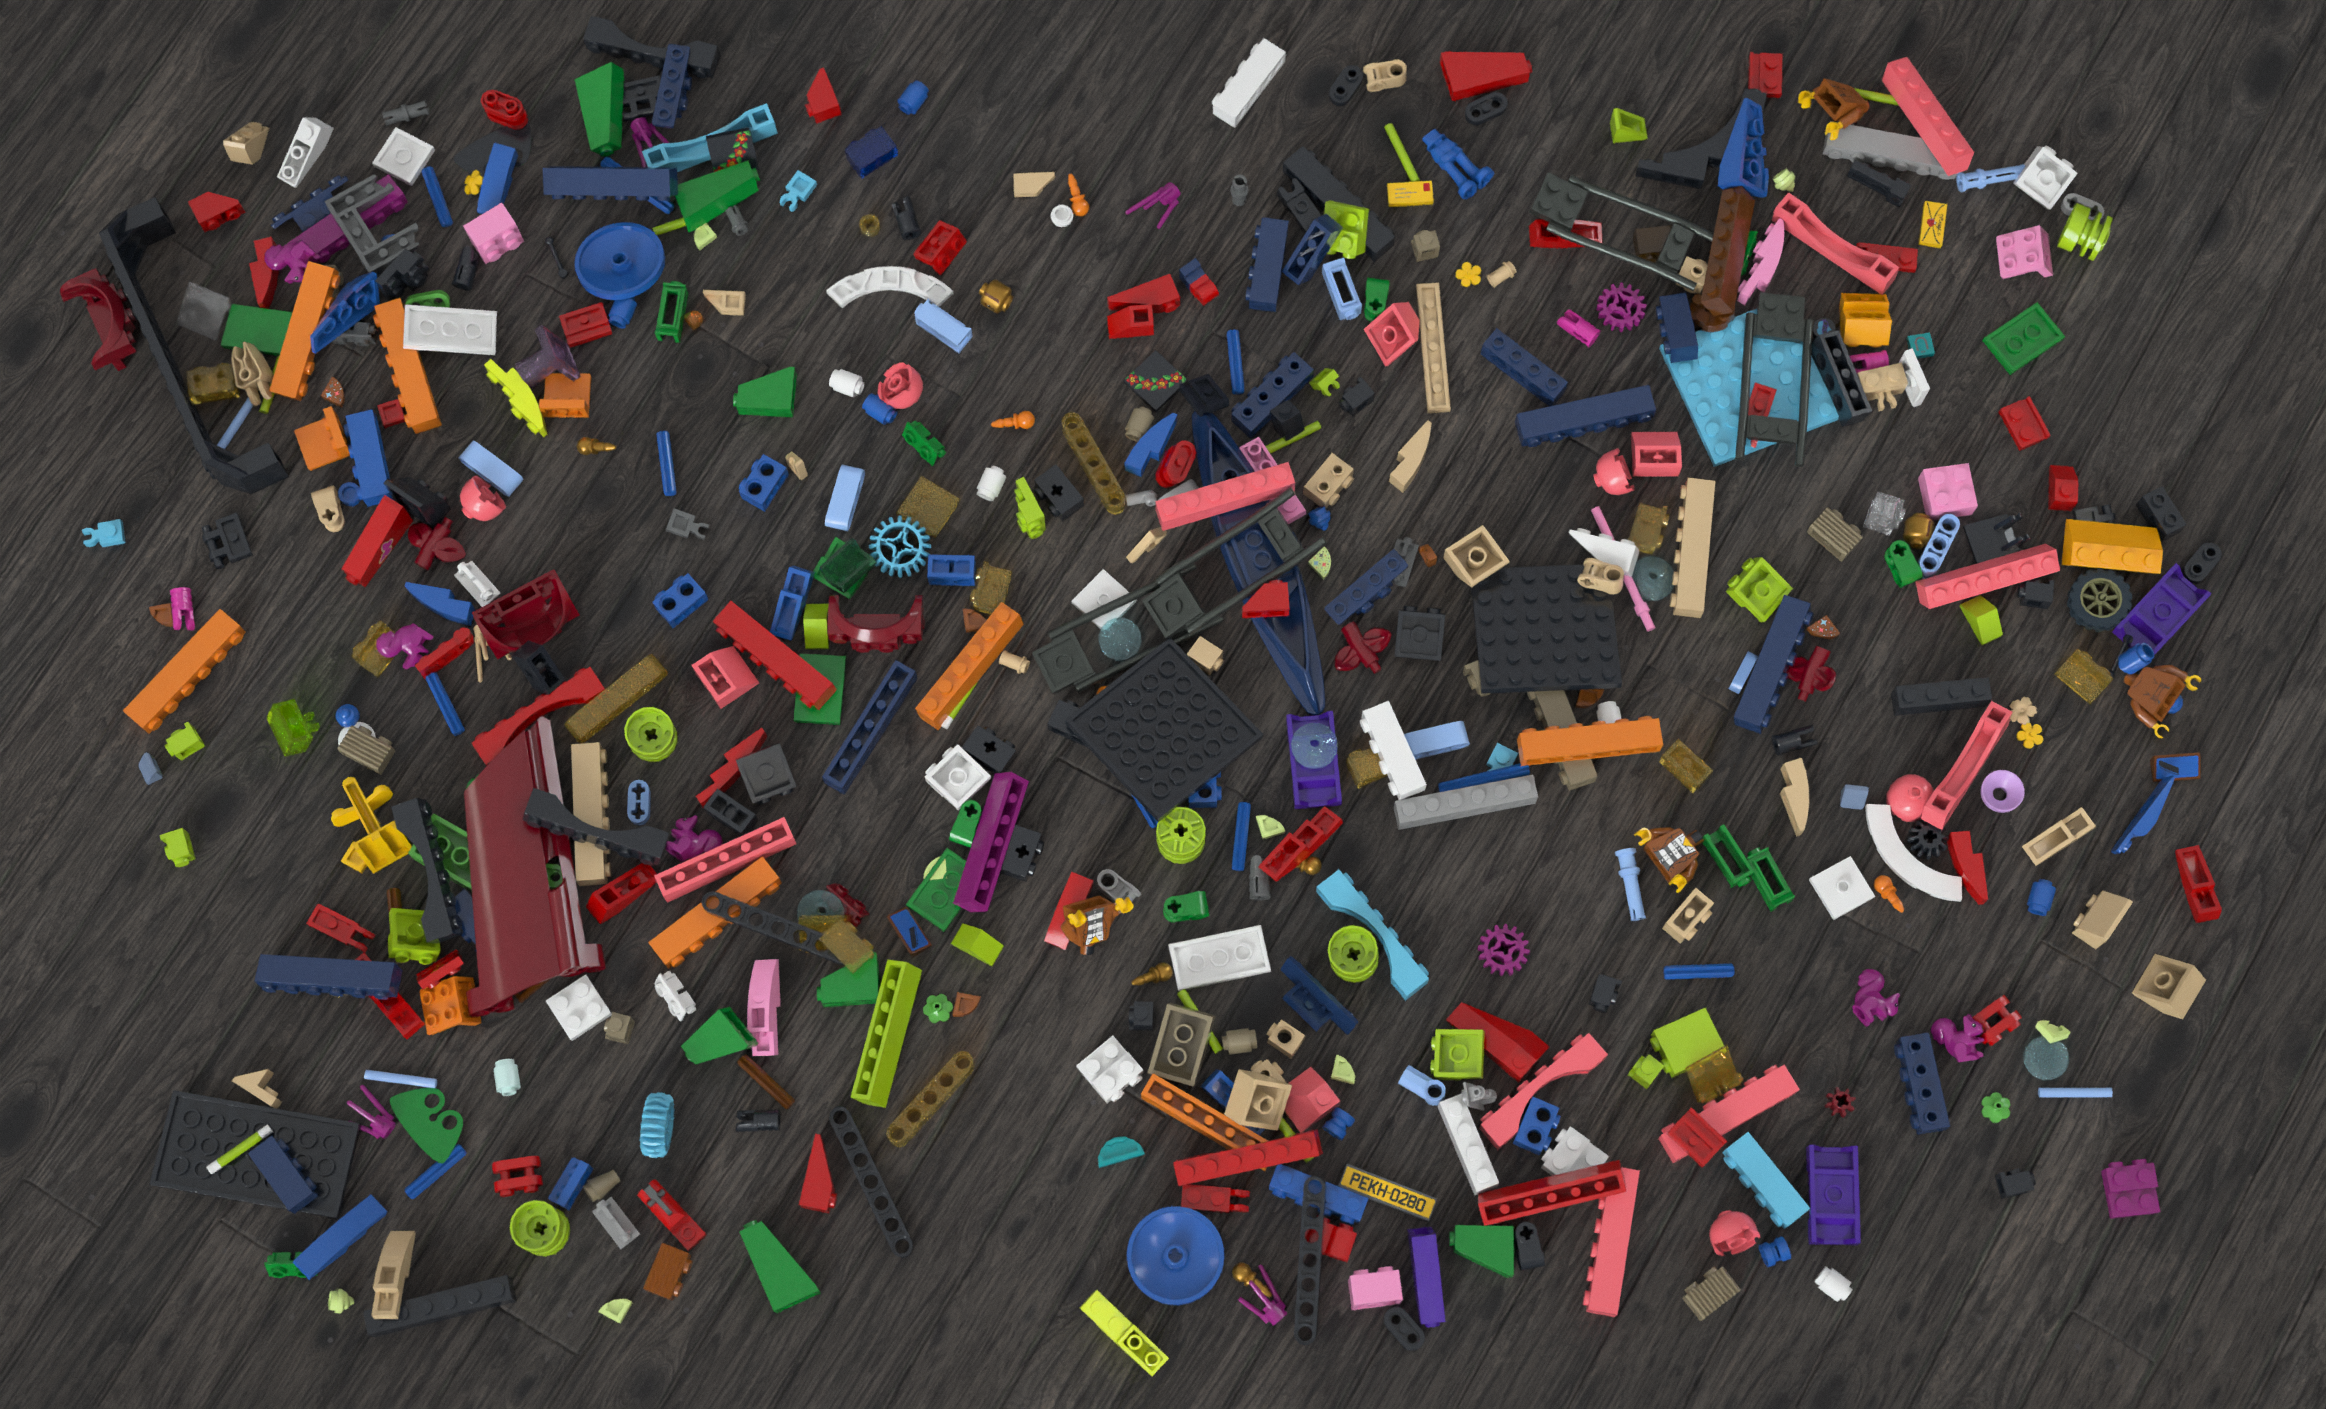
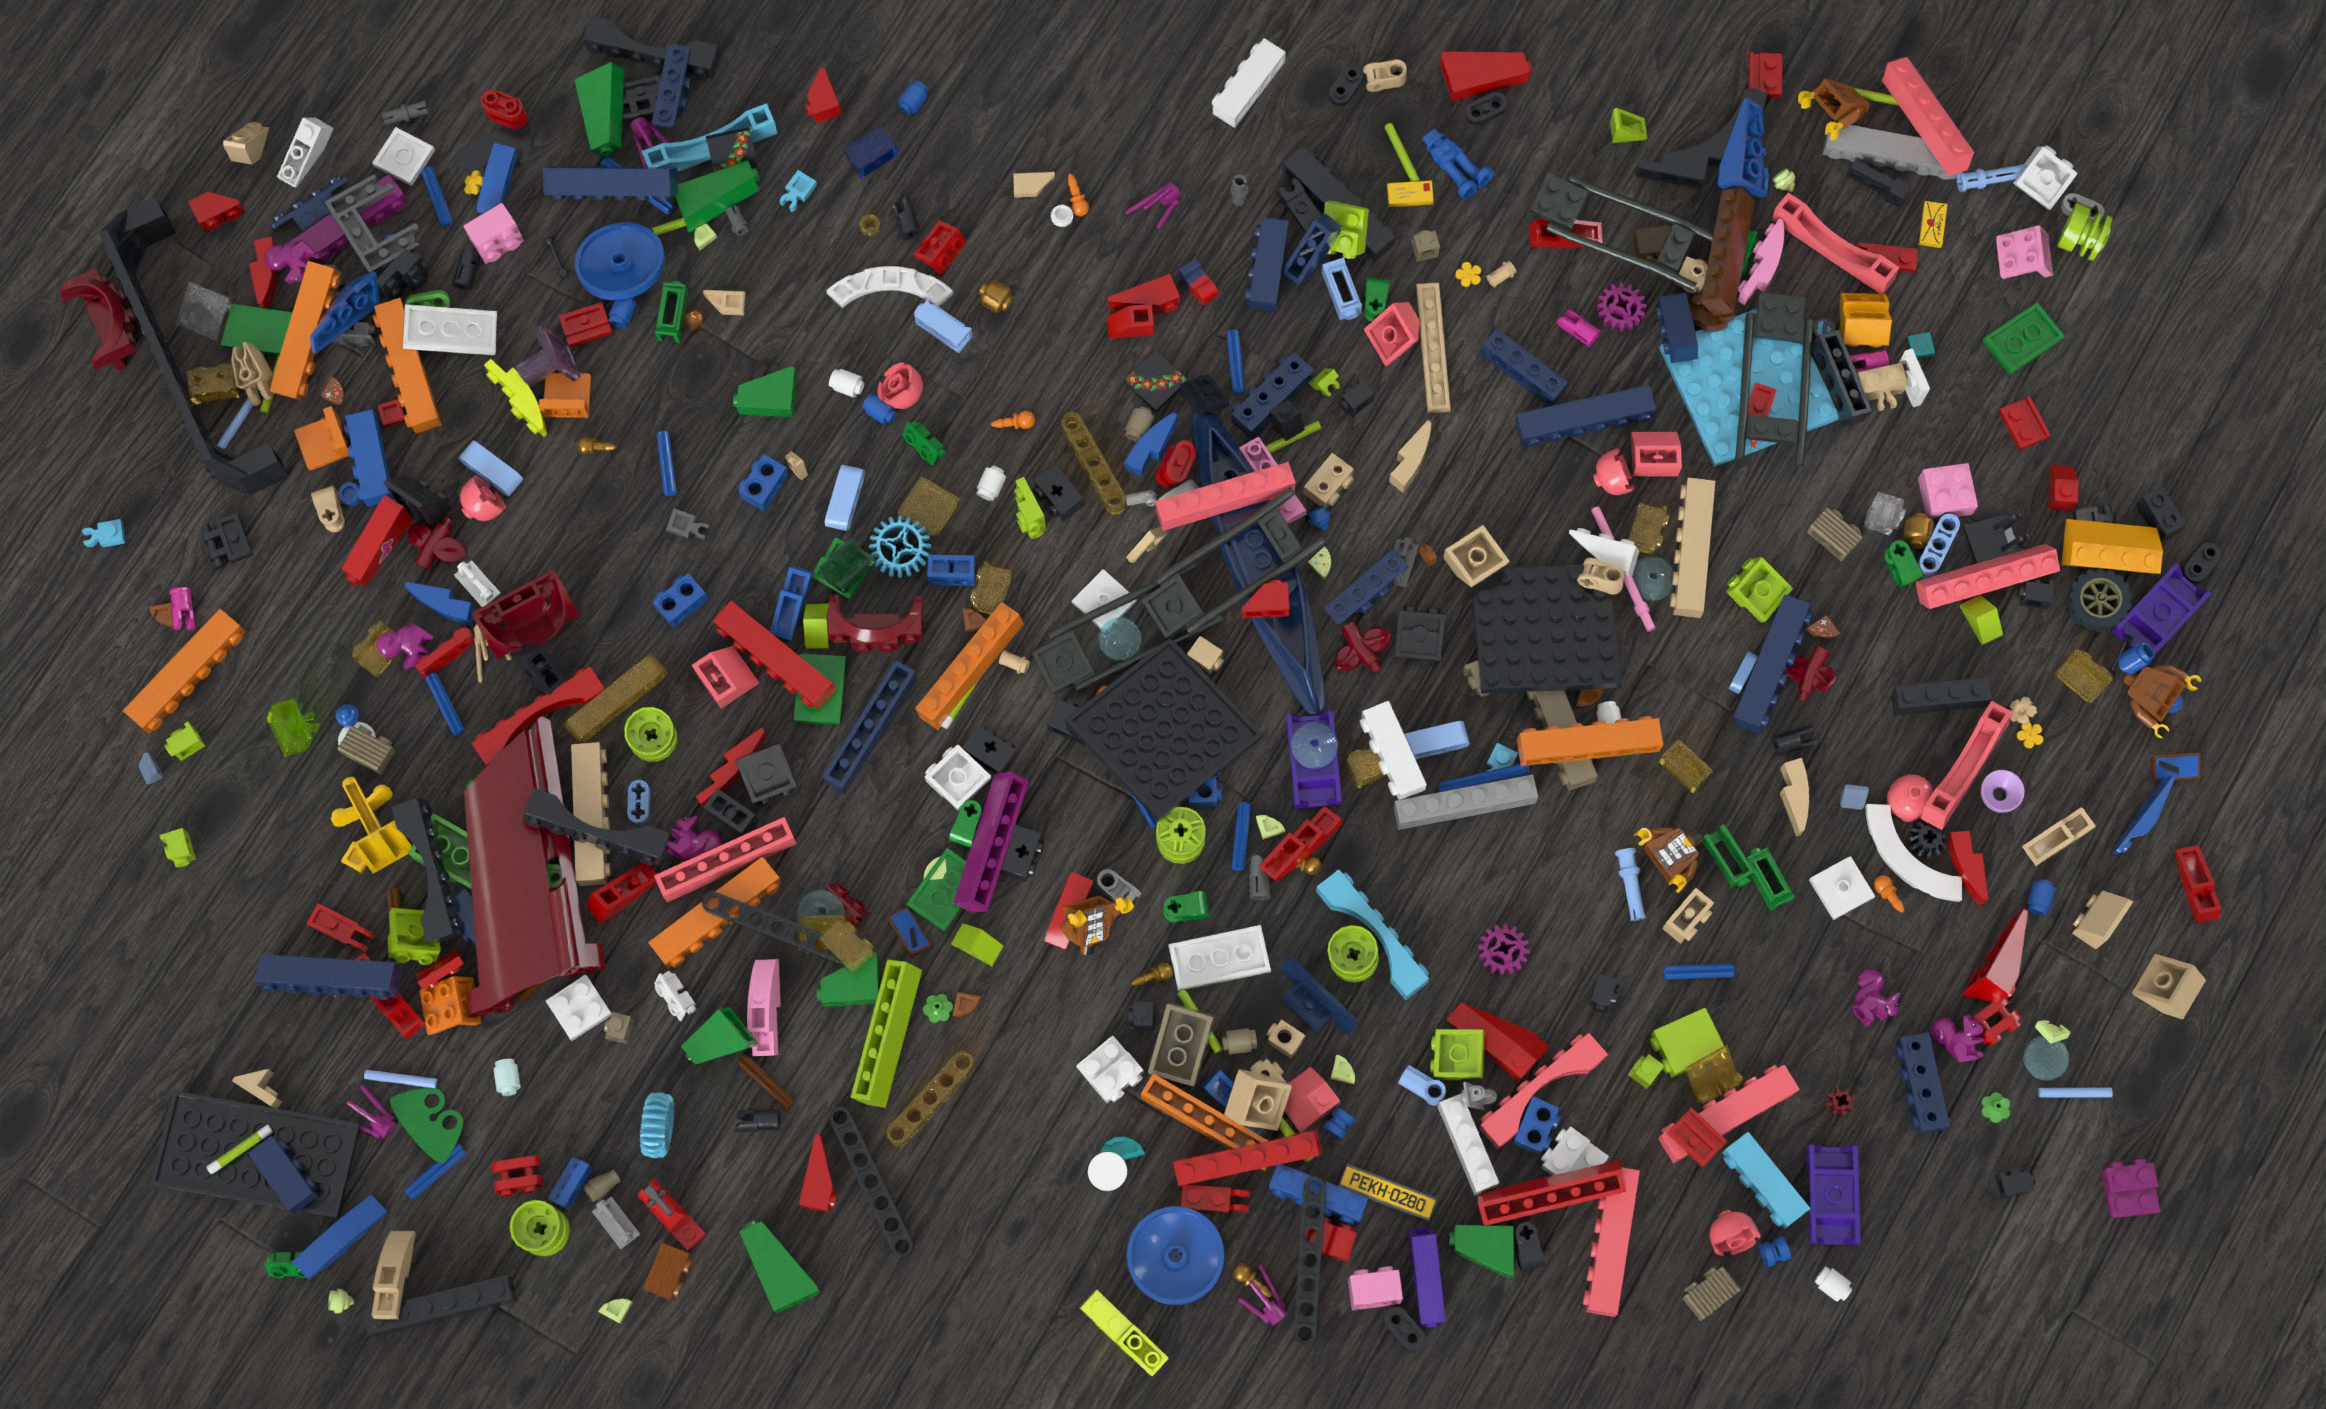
none -> white sticker [1088,1152,1127,1191]
none -> wedge [1962,909,2028,1003]

